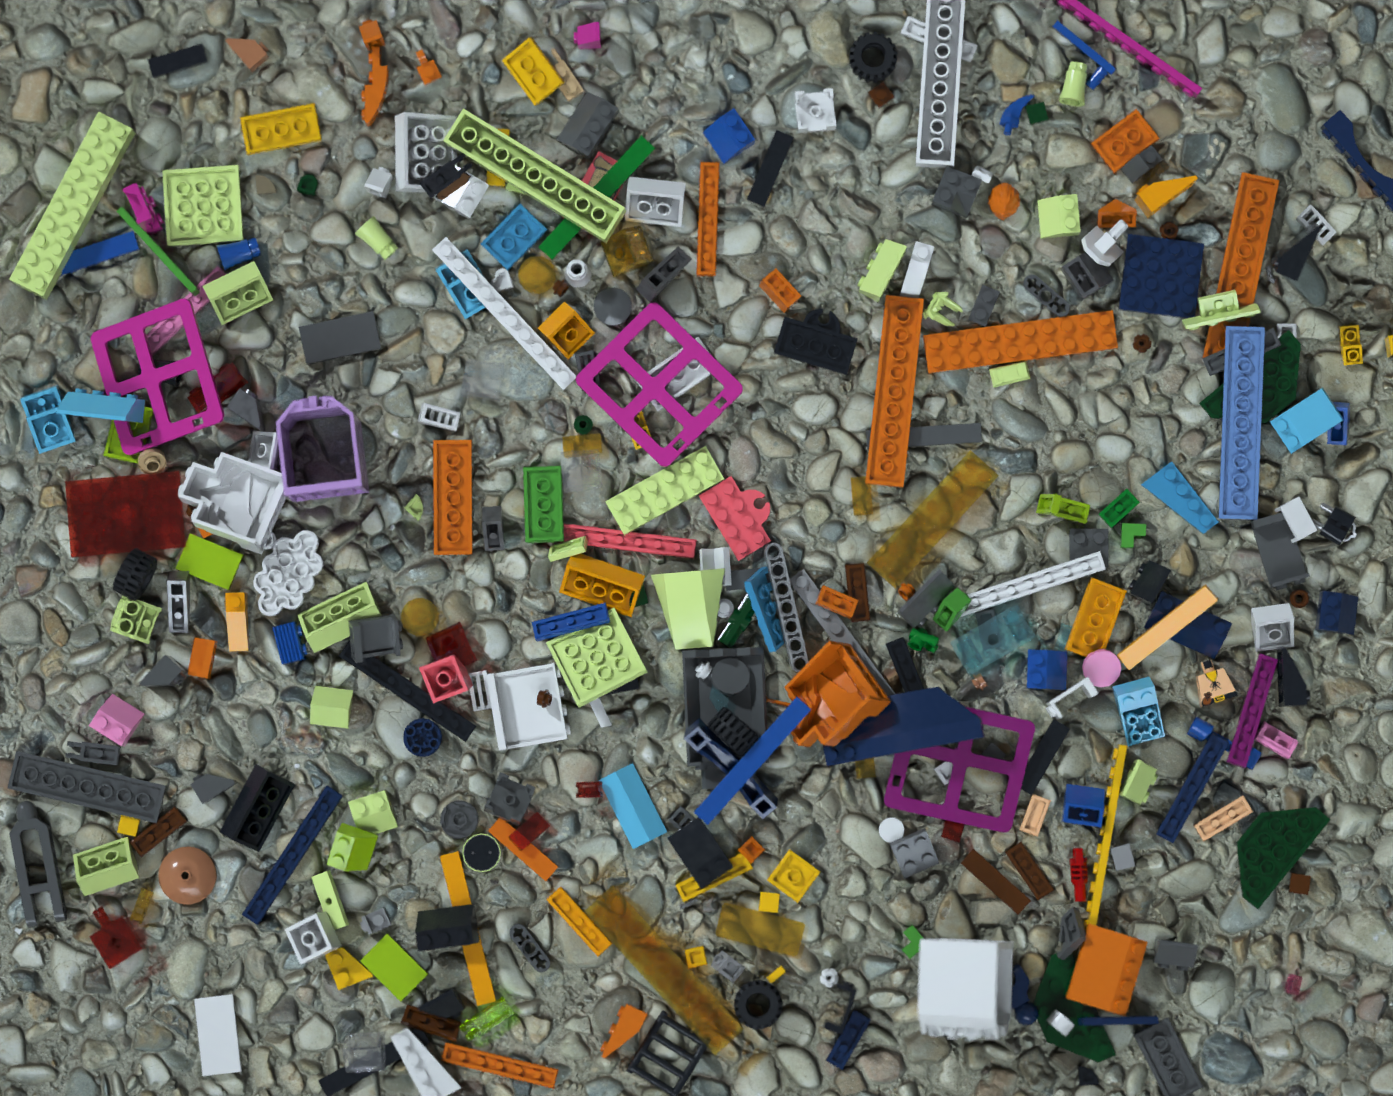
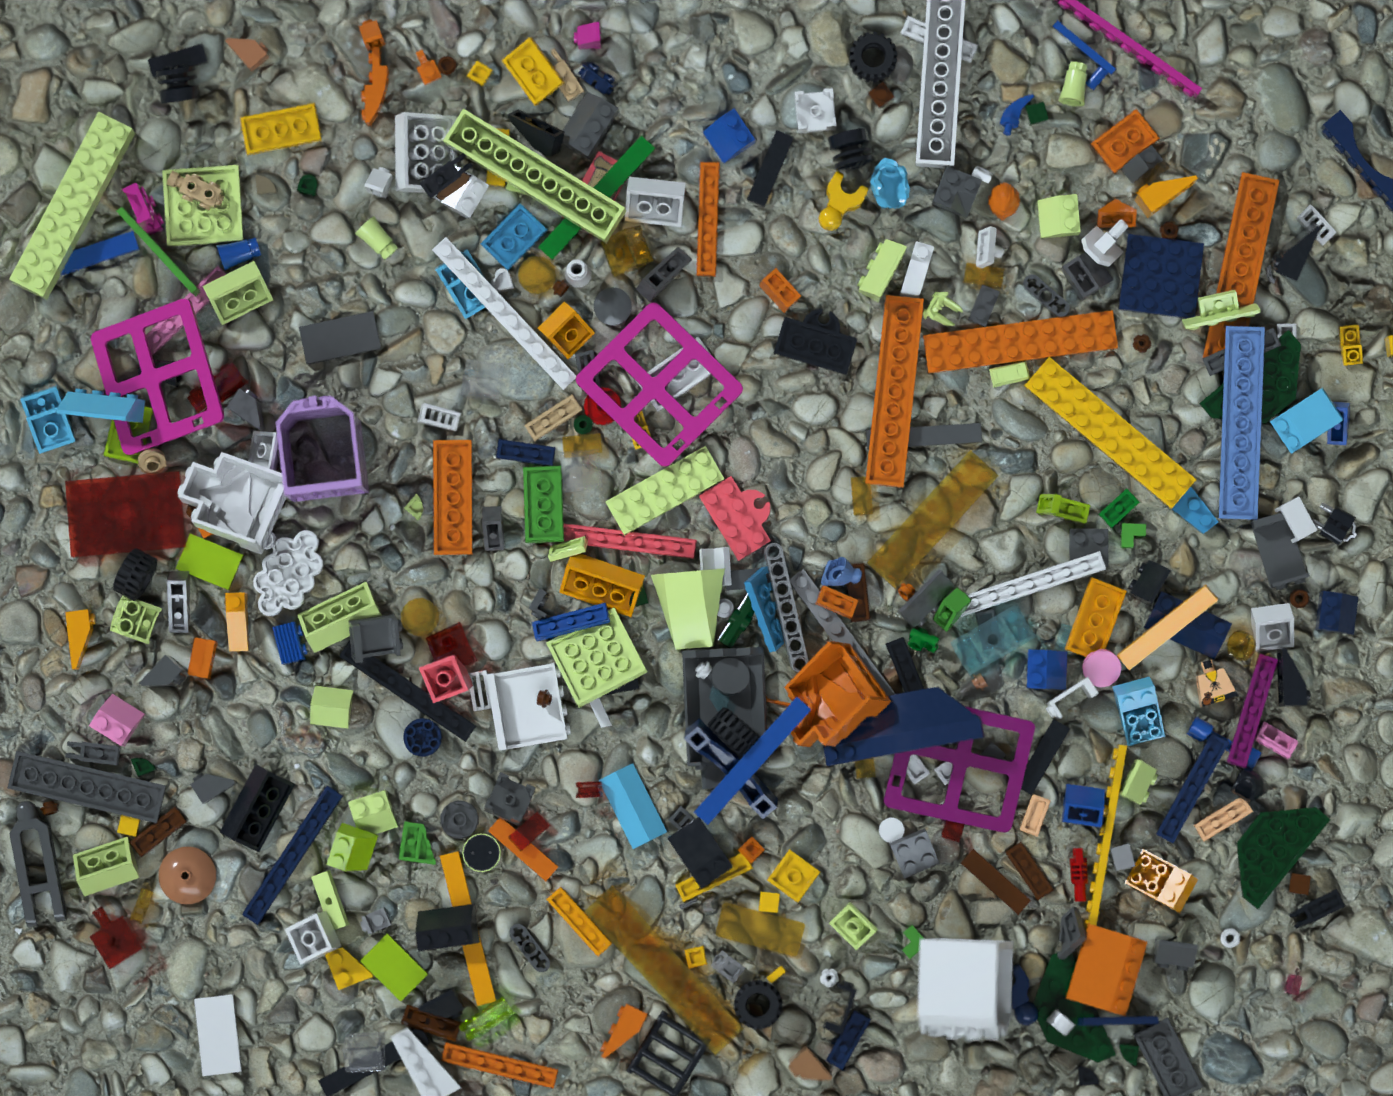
none -> reddish brown plate [40,801,59,816]
none -> light orange slope [65,609,96,670]
none -> dark green tile [131,758,156,777]
none -> black wheel [156,64,200,104]
none -> tan brick [167,171,224,210]
none -> bright green wing [398,821,436,865]
none -> reddish brown plate [437,56,457,75]
none -> yellow tile [467,60,493,87]
none -> dark blue tile [496,439,556,466]
none -> black slope [507,109,565,157]
none -> tan tile [524,395,583,442]
none -> dark grey bracket [529,588,548,620]
none -> dark blue hinge [578,62,618,96]
none -> red tile [584,387,622,426]
none -> medium nougat slope [788,1045,833,1081]
none -> yellow piece [818,171,869,231]
none -> medium blue hair [821,557,862,587]
none -> black wheel [828,128,874,171]
none -> yellowish green slope [829,902,878,950]
none -> medium azure hair [870,158,910,209]
none -> white tile [893,754,930,785]
none -> clear yellow plate [963,263,1004,289]
none -> white tile [976,226,1004,269]
none -> yellow plate [1024,357,1197,509]
none -> dark green tile [1119,1043,1139,1066]
none -> light orange slope [1125,849,1198,913]
none -> white plate [1220,928,1240,948]
none -> clear yellow hair [1227,630,1256,661]
none -> black piece [1230,766,1268,802]
none -> black hinge [1289,889,1345,929]

